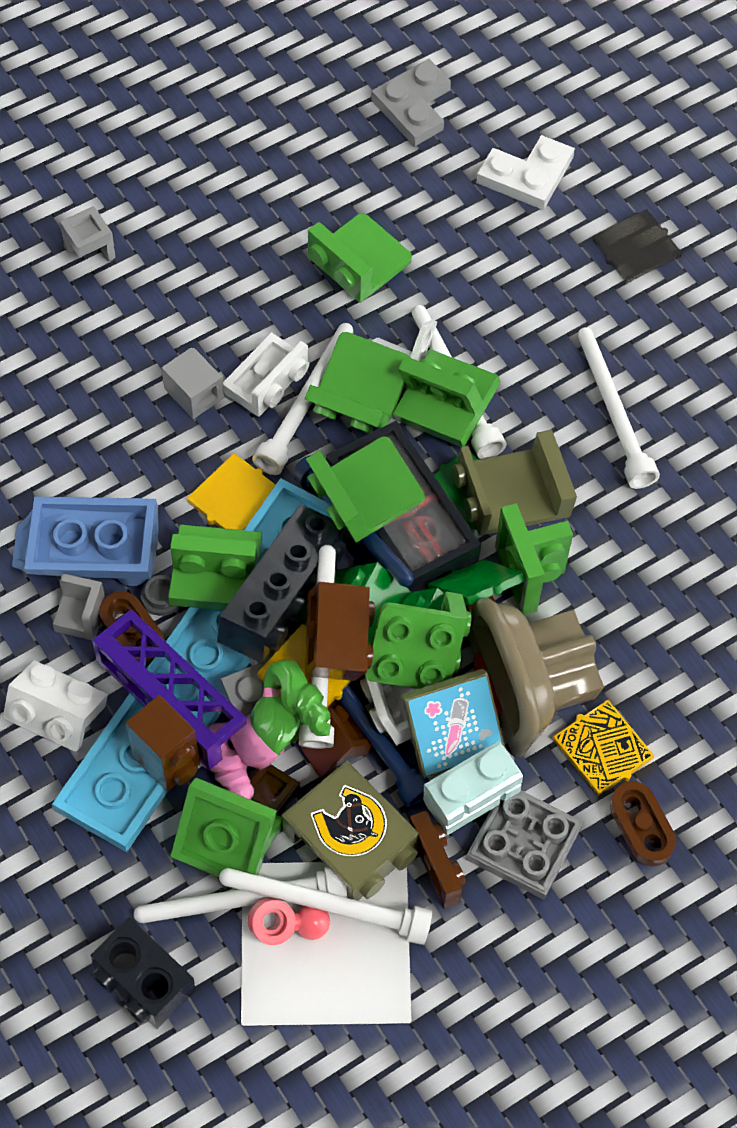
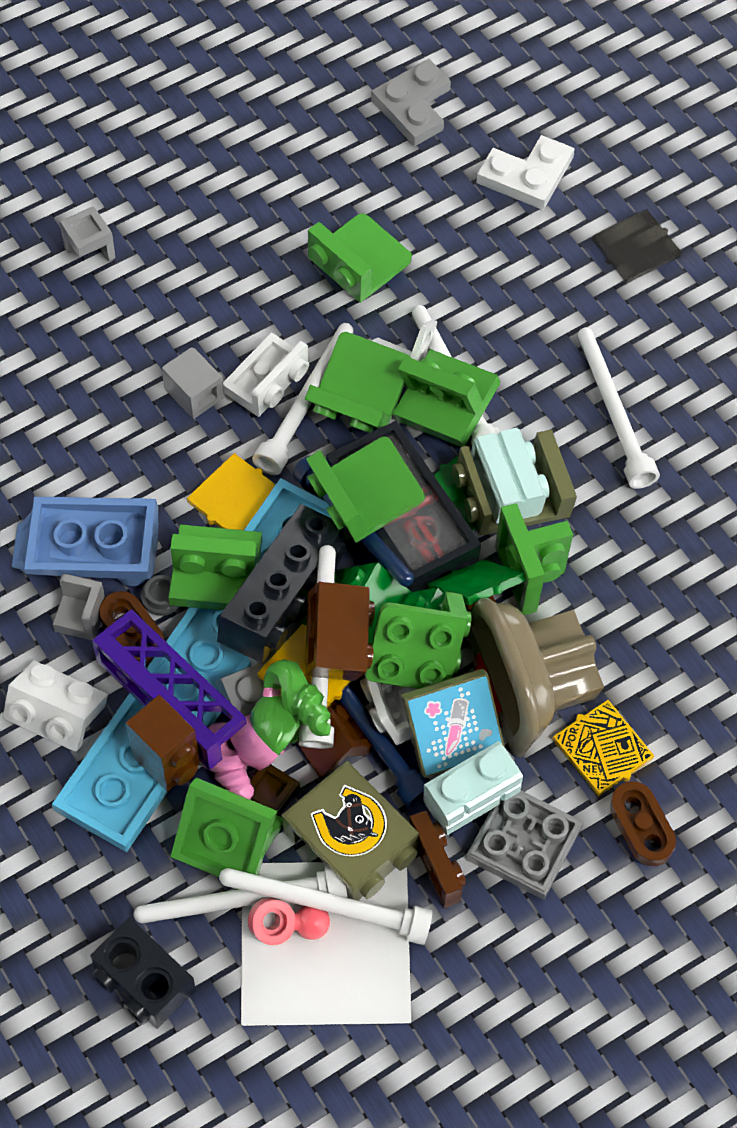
none -> light aqua brick [471,428,549,524]

